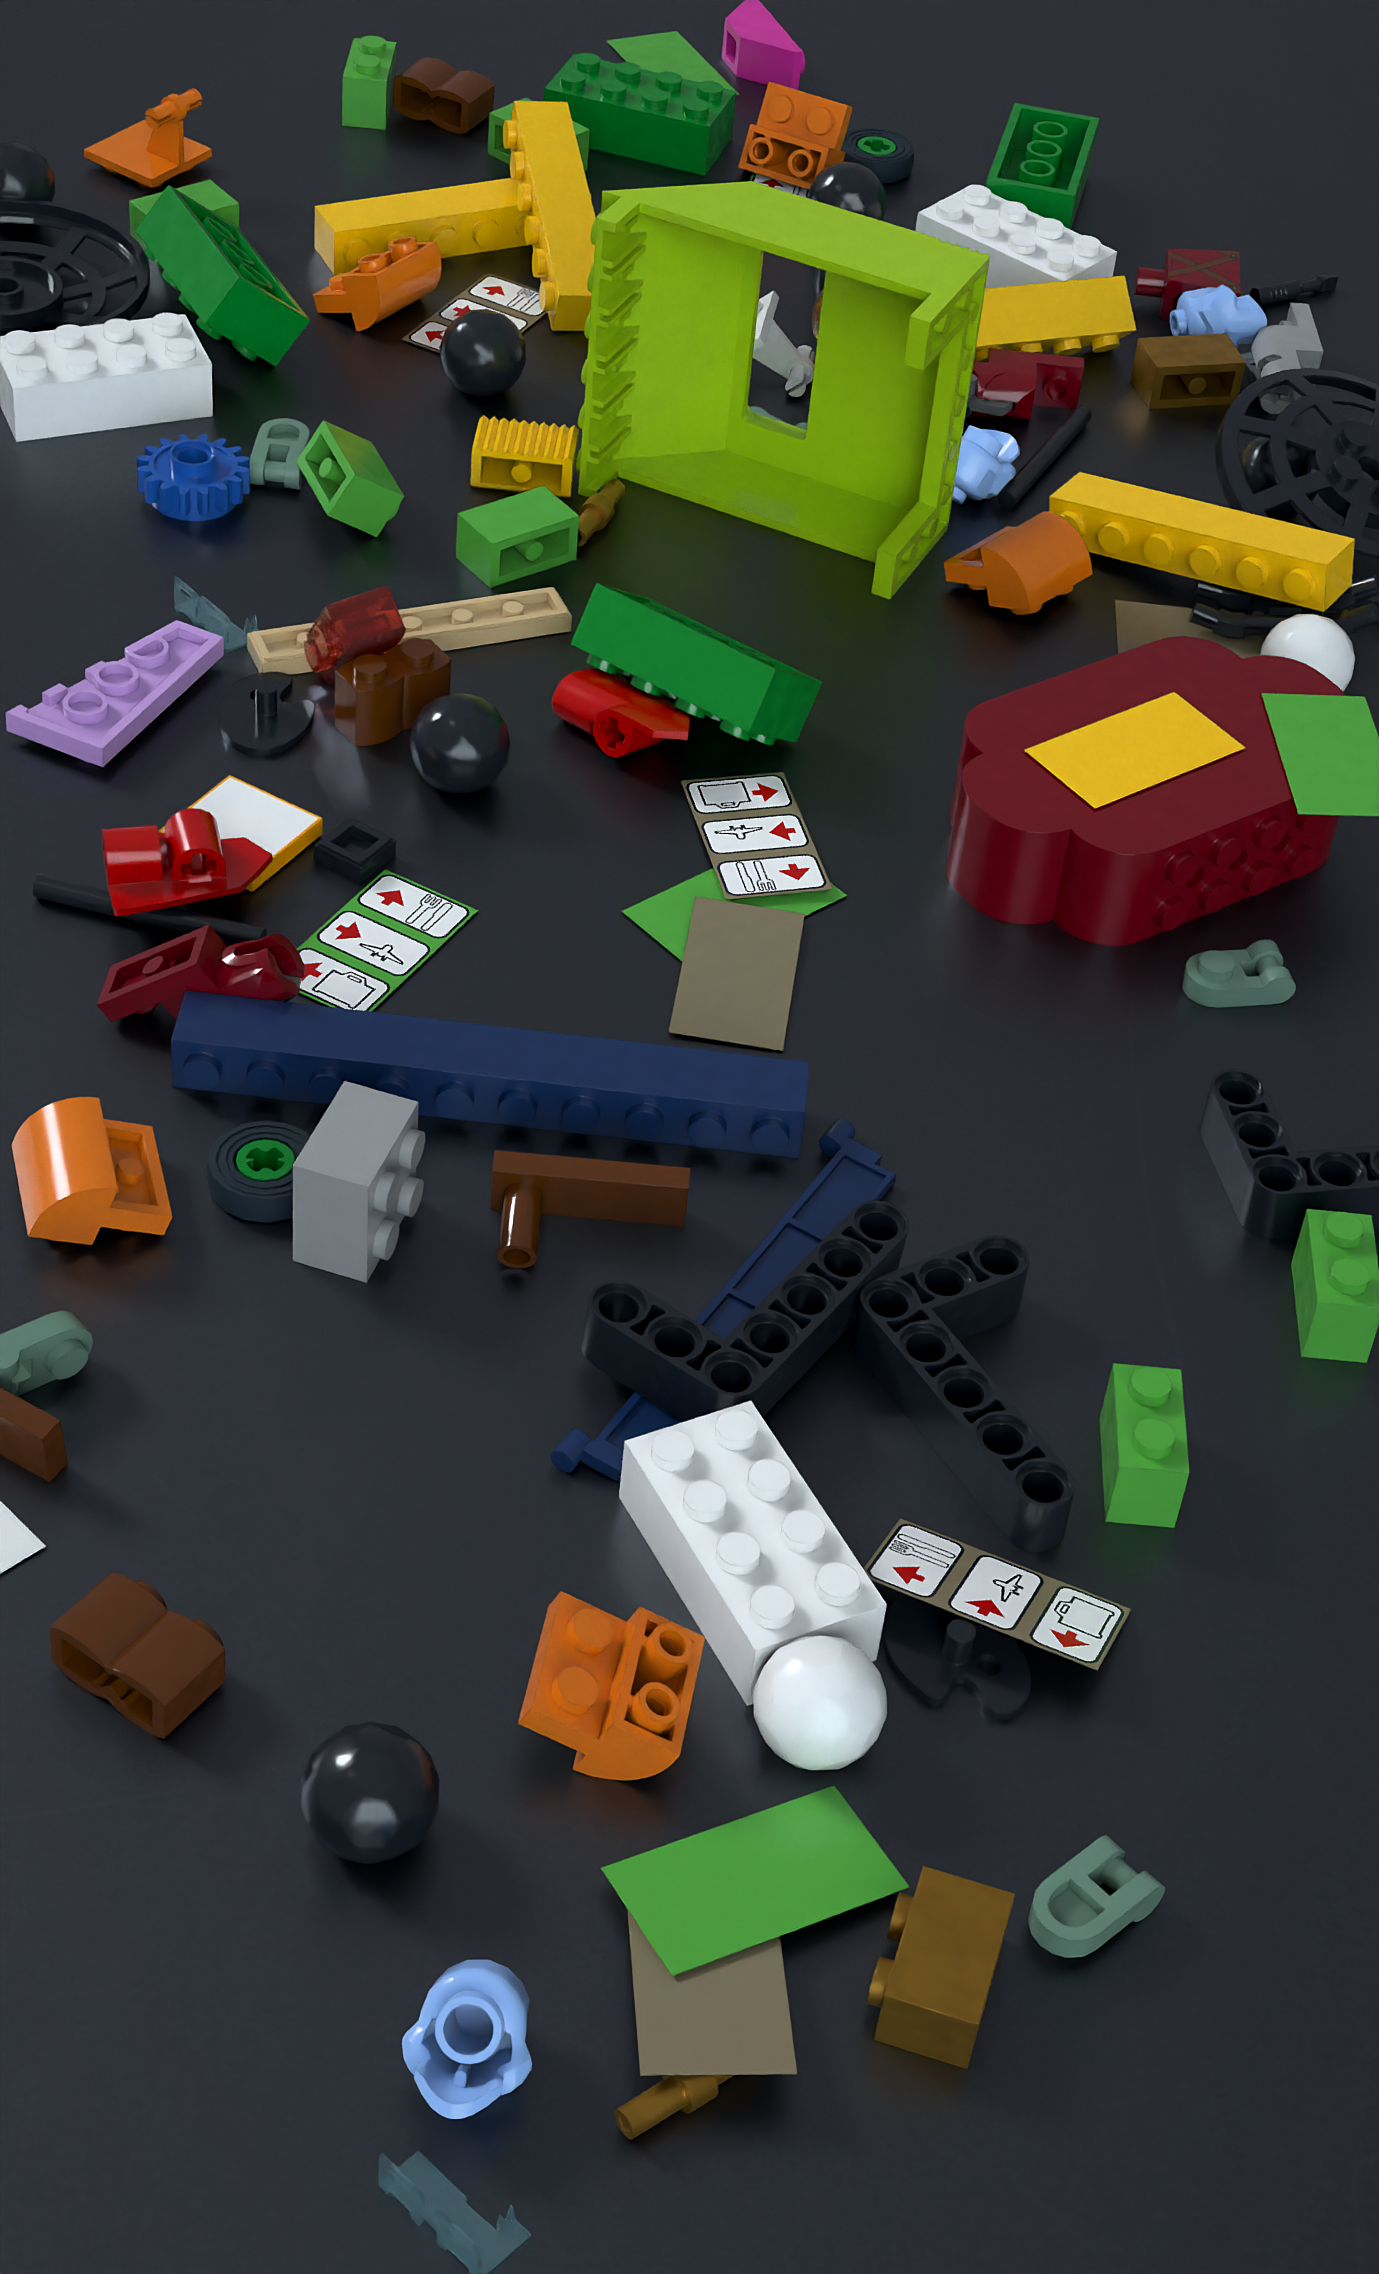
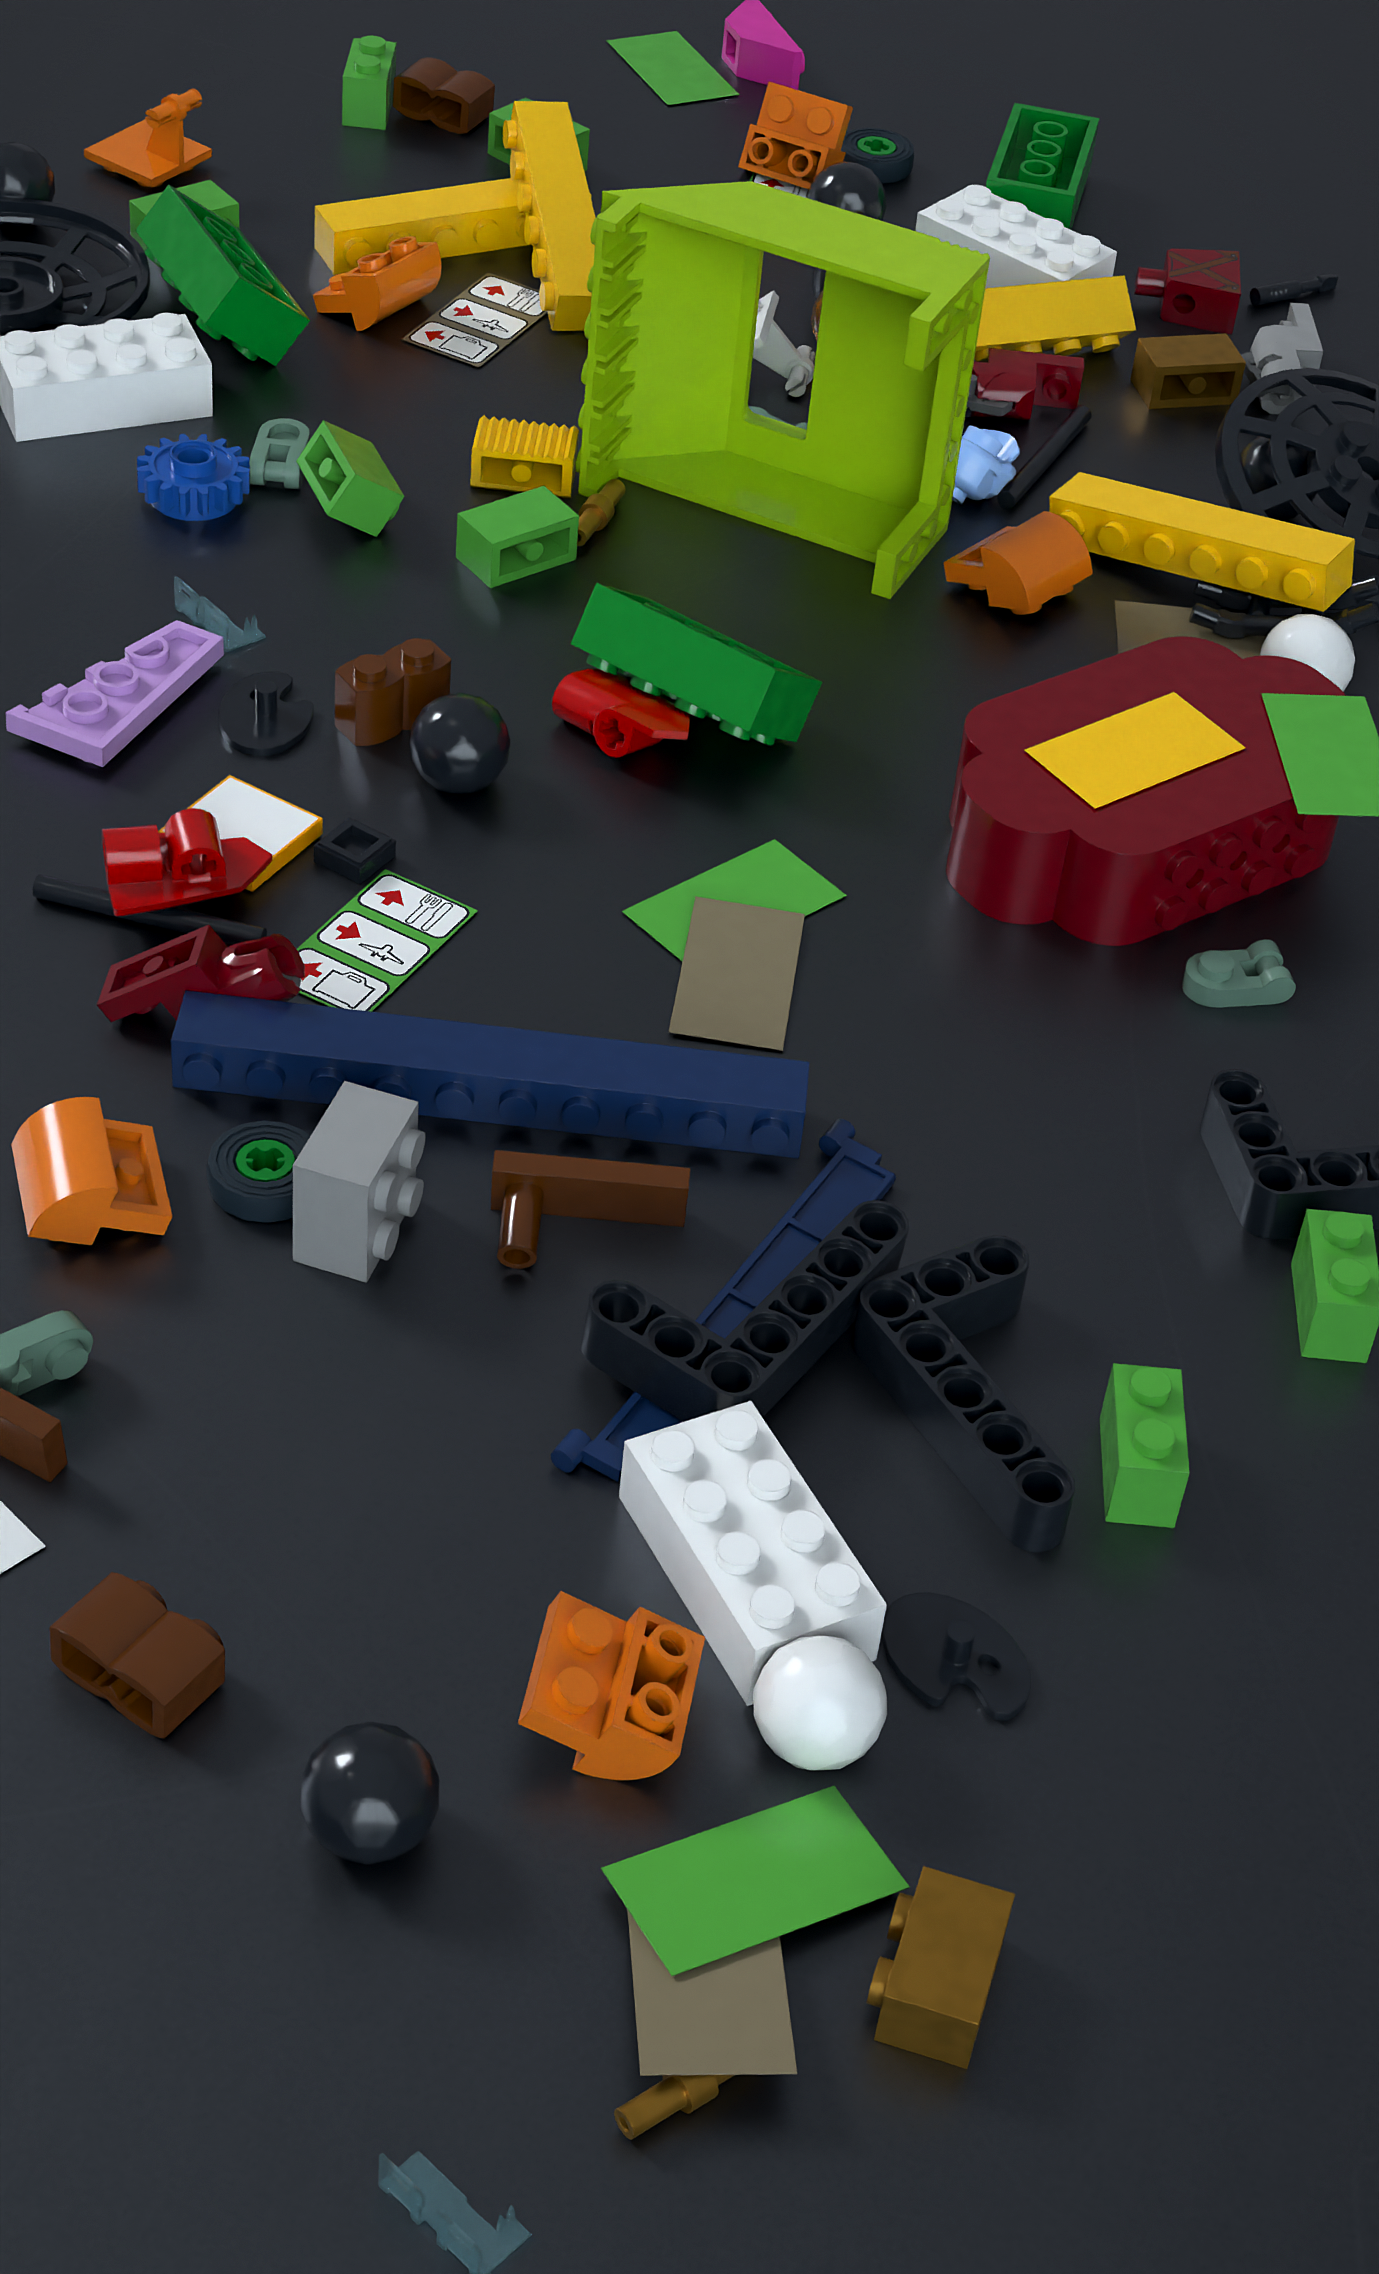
tan tile [247,587,572,675] -> none
clear red brick [304,585,406,684] -> none
light blue head [402,1960,532,2119] -> none
black piece [440,309,526,398] -> none
green brick [543,53,737,176] -> none
sticker [681,772,832,900] -> none
sticker [863,1518,1131,1671] -> none
sand green plate [1028,1835,1165,1958] -> none
light blue head [1170,284,1267,348] -> none

